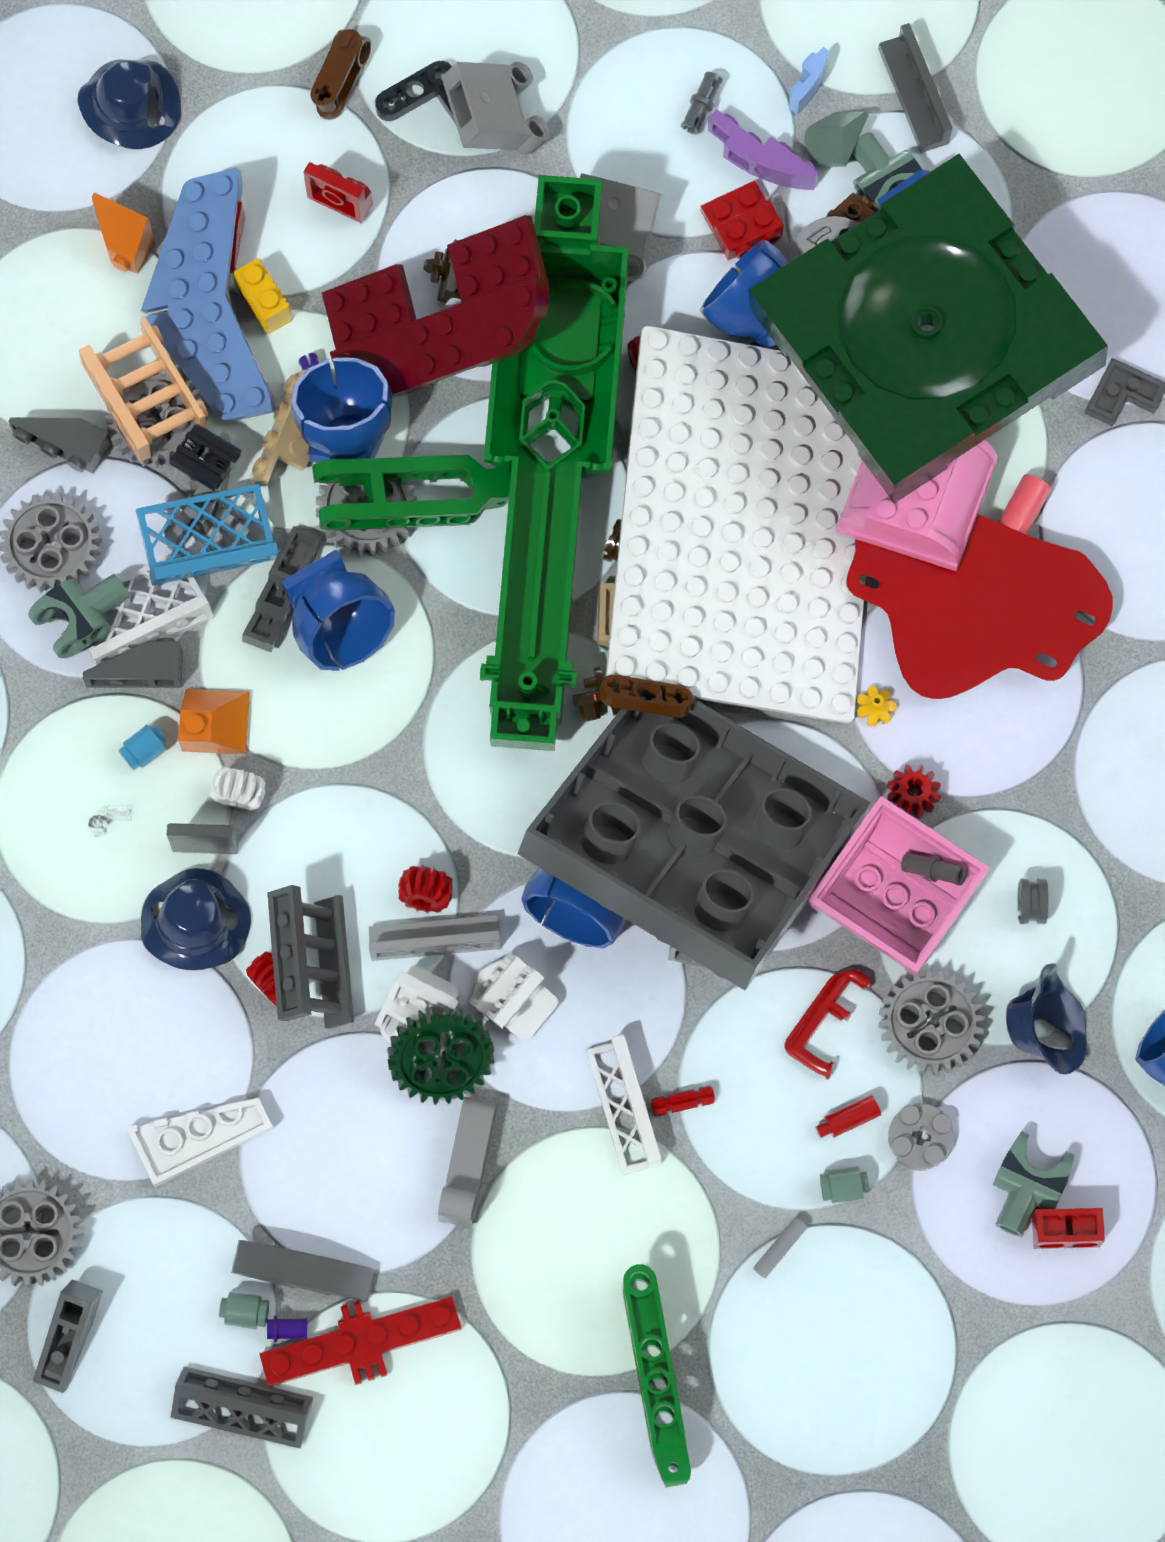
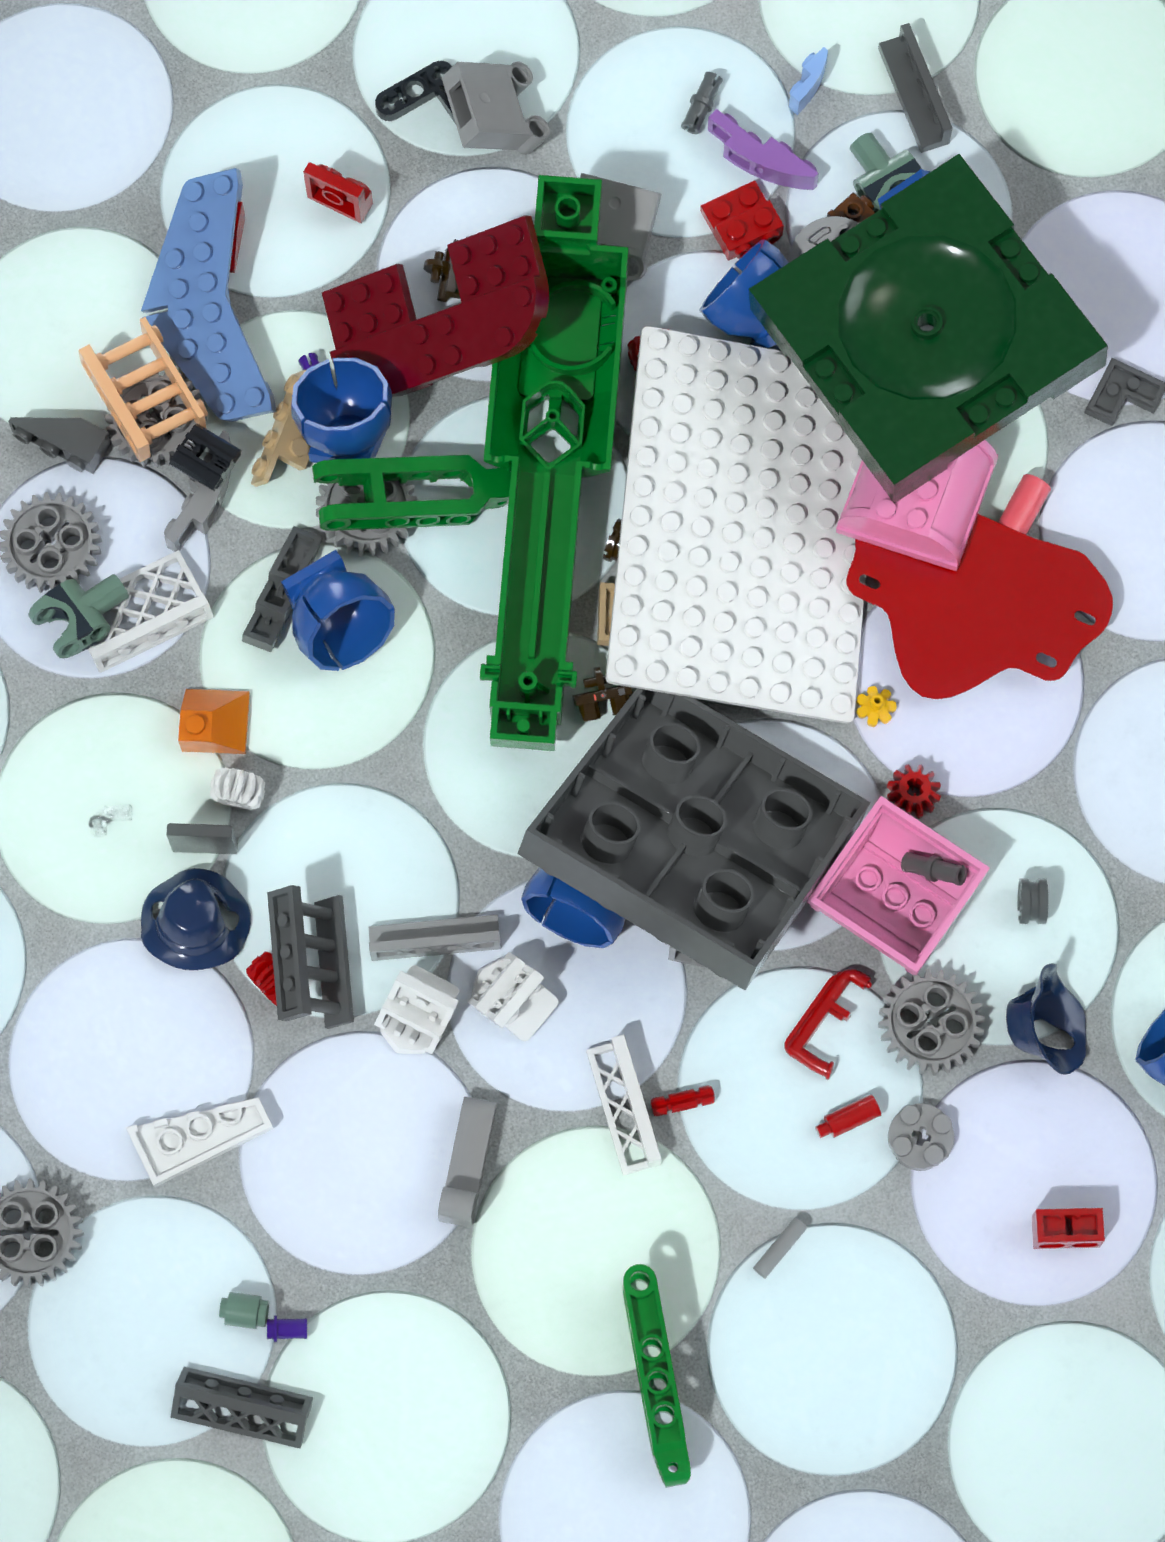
dark grey slope [33,1279,103,1393] -> none
dark blue piece [77,59,181,150] -> none
dark grey slope [83,637,183,688] -> none
orange slope [91,192,155,274] -> none
dark azure brick [118,724,168,770] -> none
dark azure fence [135,484,279,586] -> none
dark grey slope [231,1240,374,1302] -> none
yellow brick [233,258,292,334] -> none
red hinge [259,1296,462,1387] -> none
reddish brown piece [310,29,372,120] -> none
dark green gear [387,1006,495,1105] -> none
red gear [398,865,453,914] -> none
reddish brown beam [598,675,693,718] -> none
sand green slope [804,112,869,167] -> none
sand green brick [820,1166,869,1203] -> none
sand green connector [993,1131,1074,1237] -> none

